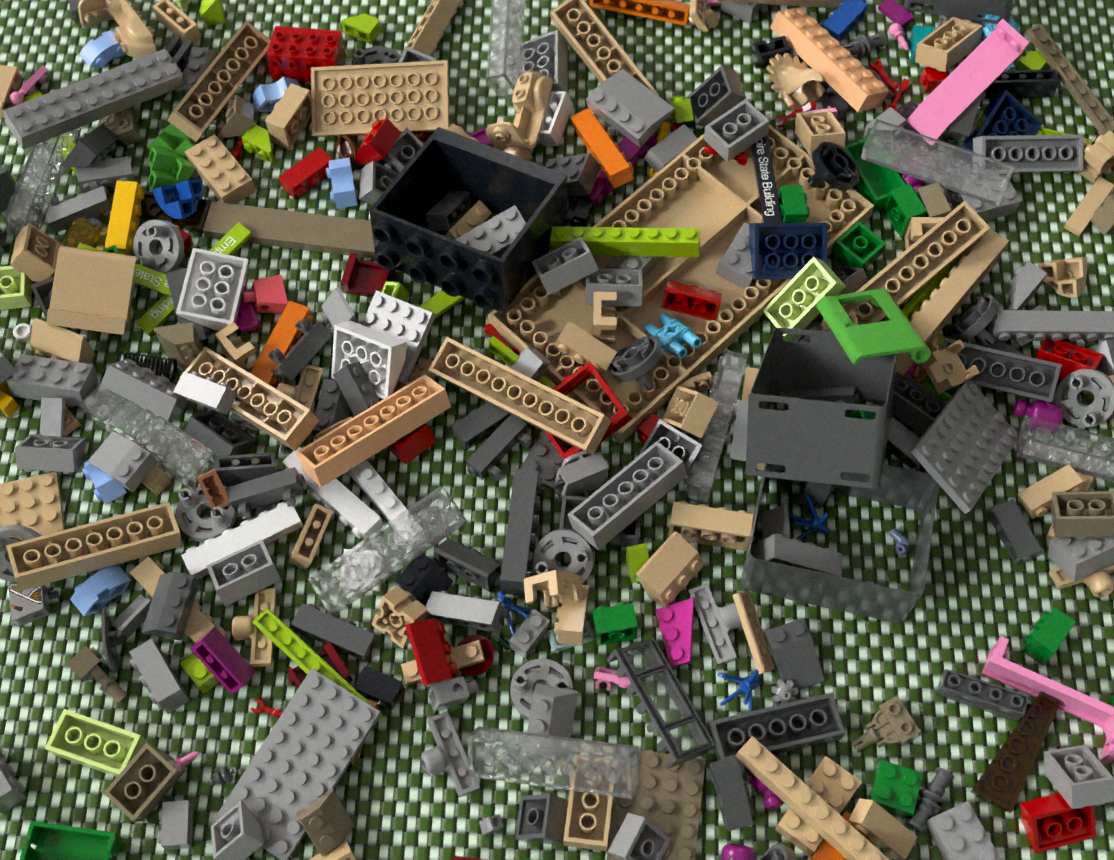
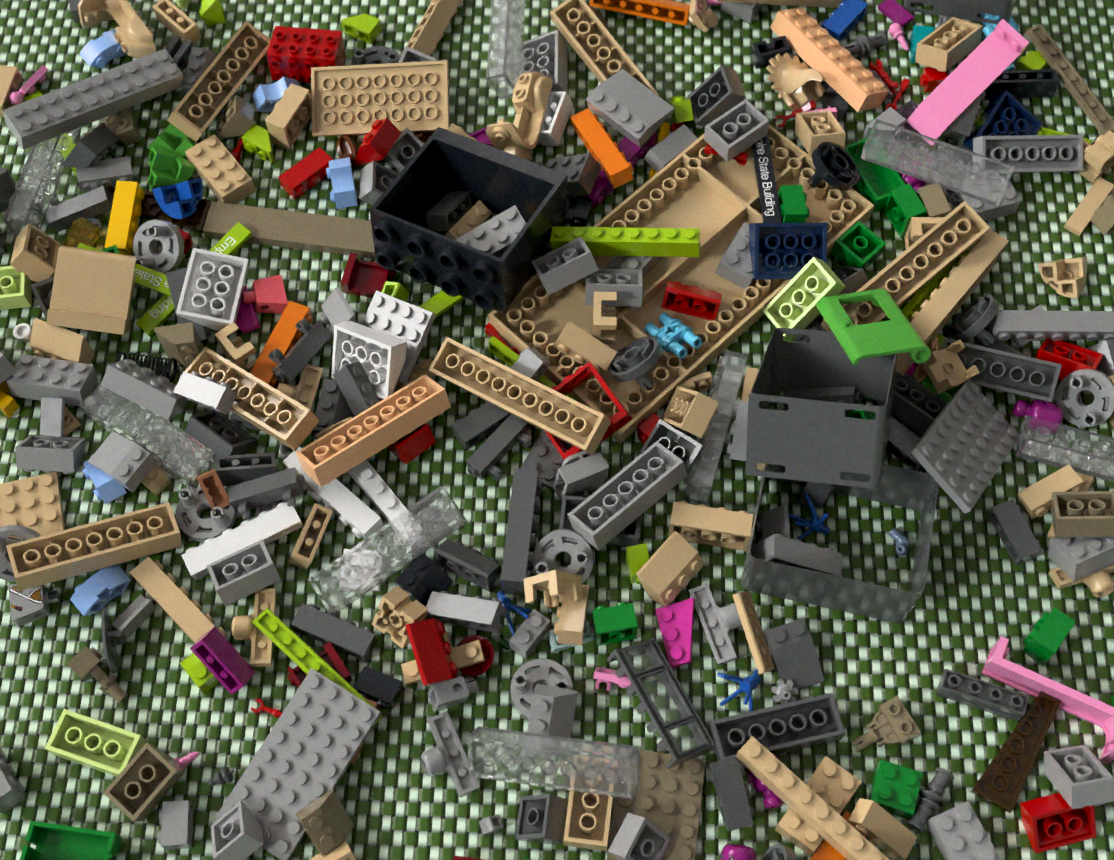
light grey brick [129,638,190,714] -> none
dark grey slope [141,572,200,641] -> none
light grey slope [1006,261,1047,310] -> none

